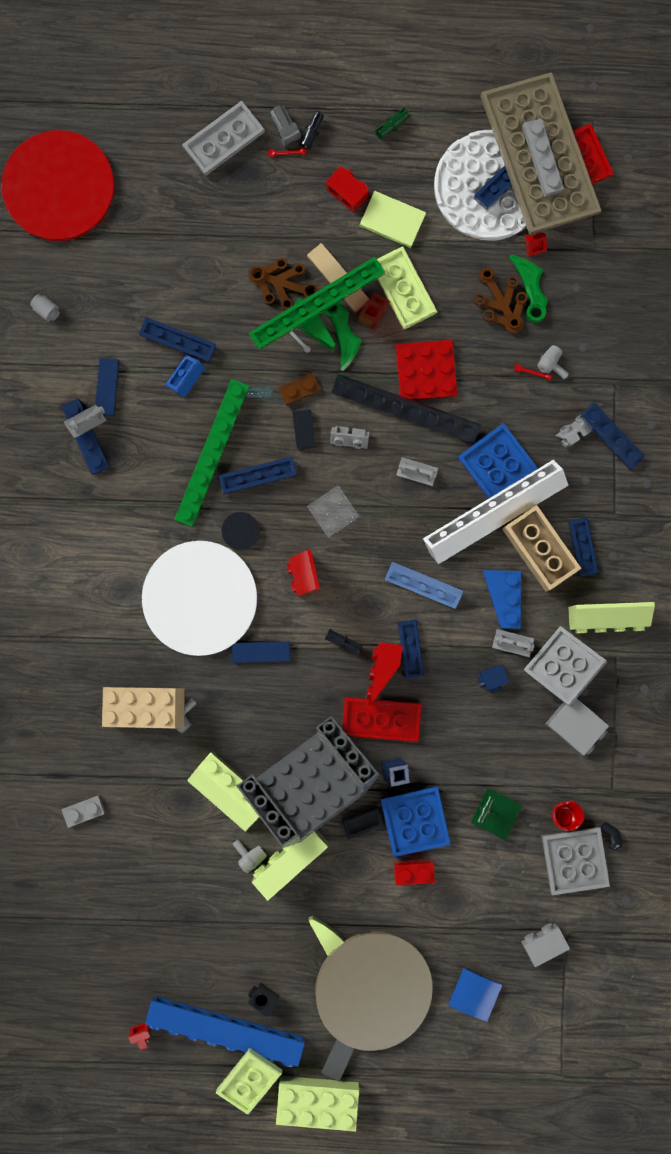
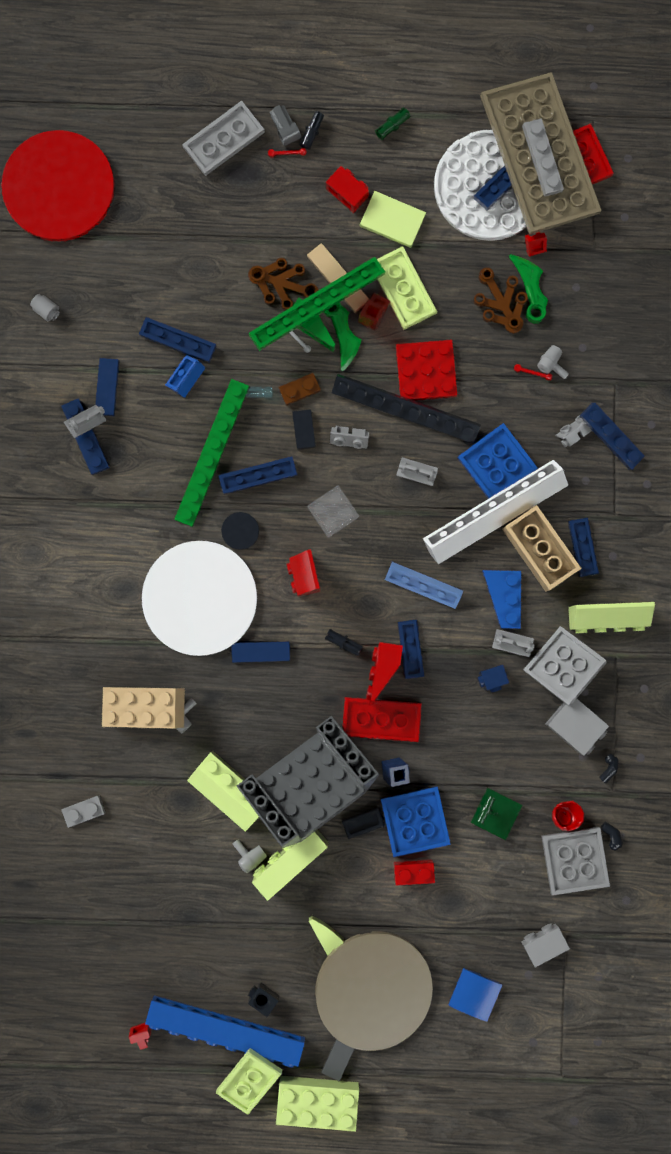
none -> black arm [599,754,619,783]

